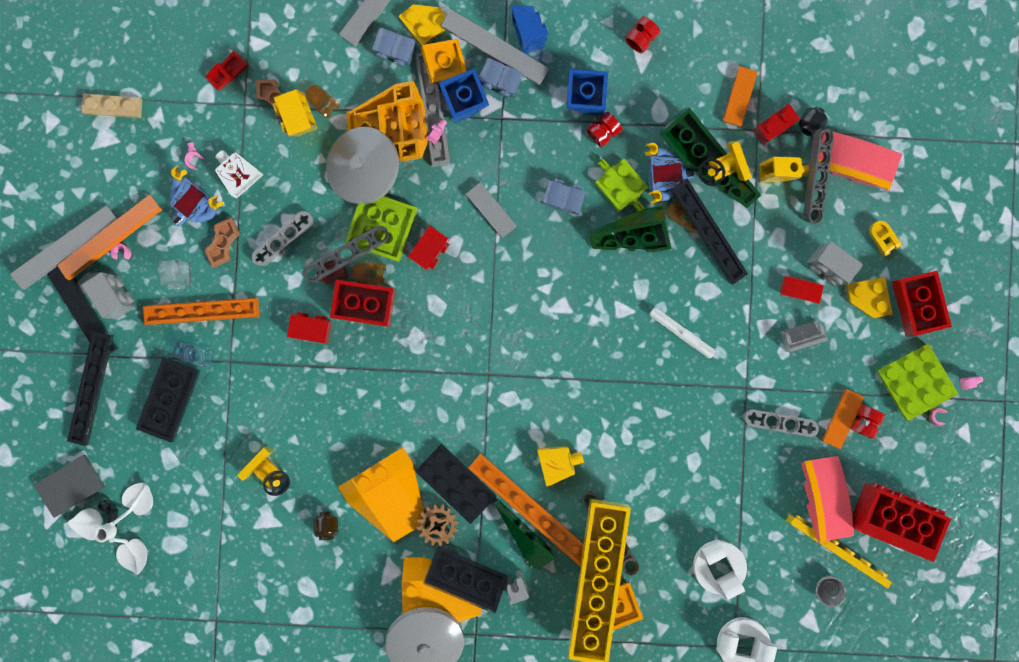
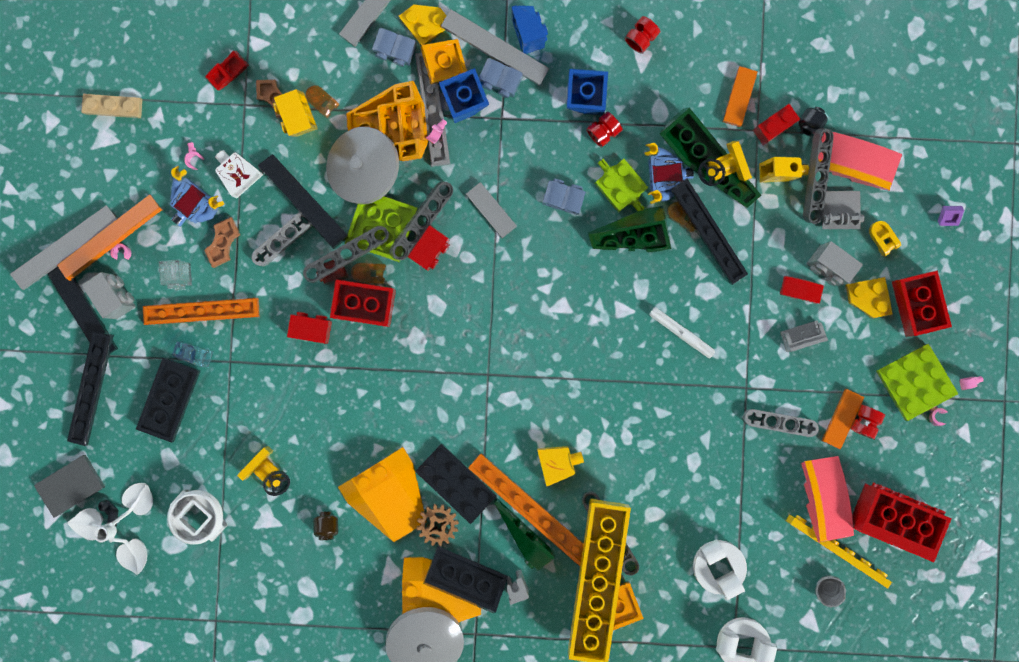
none -> white piece [167,489,227,544]
none -> black tile [258,154,348,250]
none -> dark grey beam [390,182,453,260]
none -> light grey hinge [822,191,865,229]
none -> medium lavender plate [938,206,965,226]

